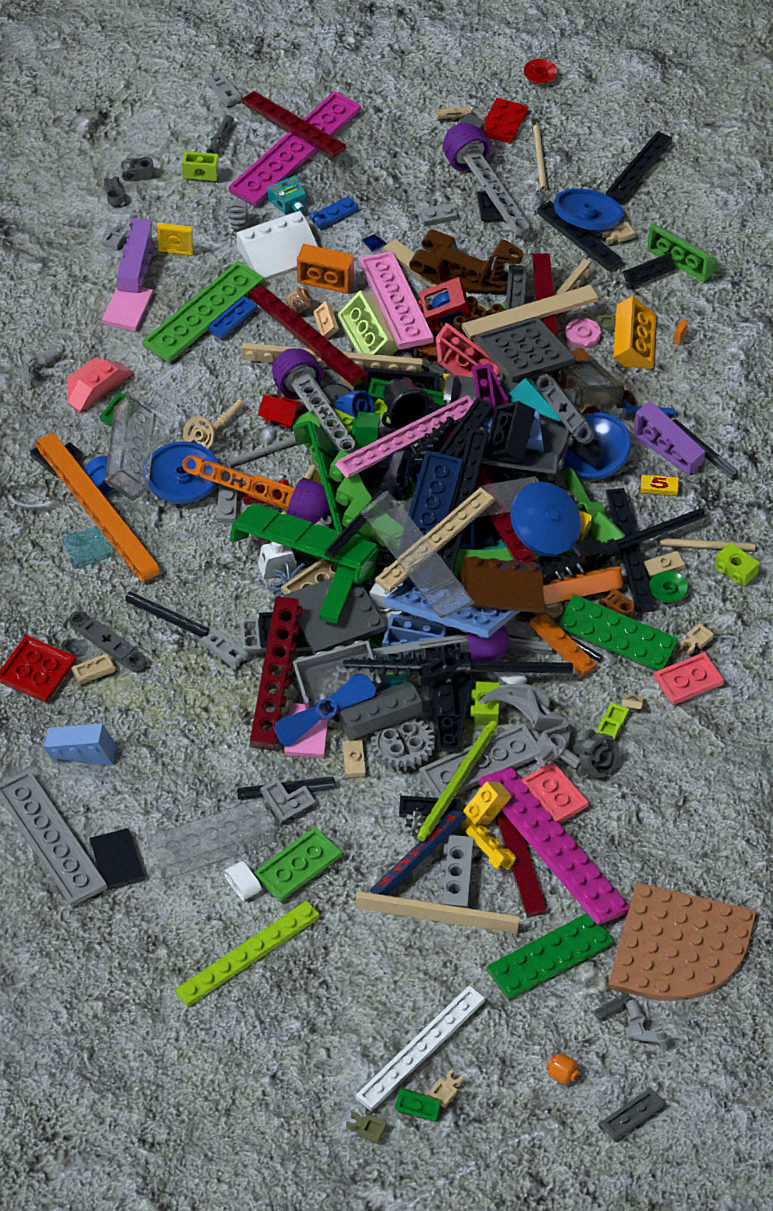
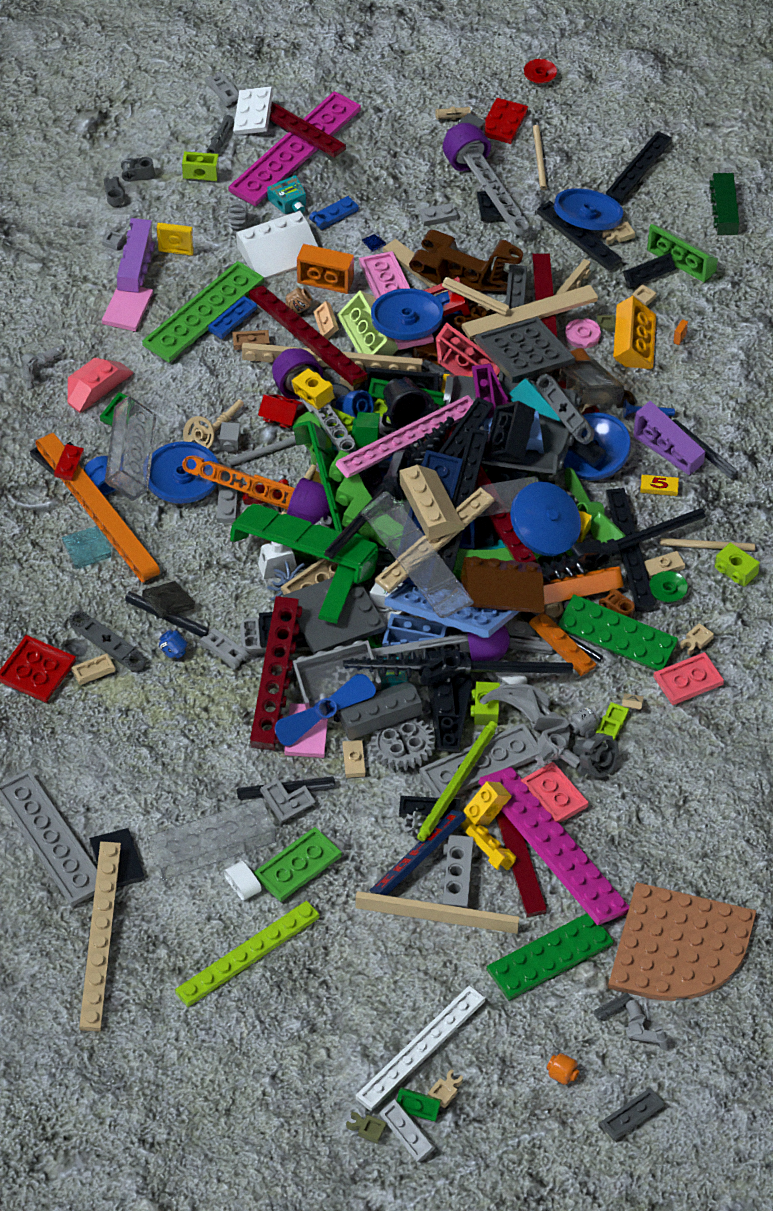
medium blue wedge [44,723,117,766] -> none
none -> red plate [54,444,84,481]
none -> tan plate [79,842,121,1032]
none -> clear smoke plate [142,581,195,618]
none -> blue head [159,629,187,659]
none -> light grey brick [219,422,241,452]
none -> white plate [233,87,273,135]
none -> medium nougat plate [233,330,270,350]
none -> yellow brick [291,368,335,410]
none -> blue dish [371,288,443,340]
none -> light grey plate [379,1099,435,1163]
none -> tan slope [400,465,464,541]
none -> tan axle [442,277,509,315]
none -> light grey head [569,707,600,736]
none -> tan plate [632,284,656,306]
none -> dark green brick [709,173,739,235]

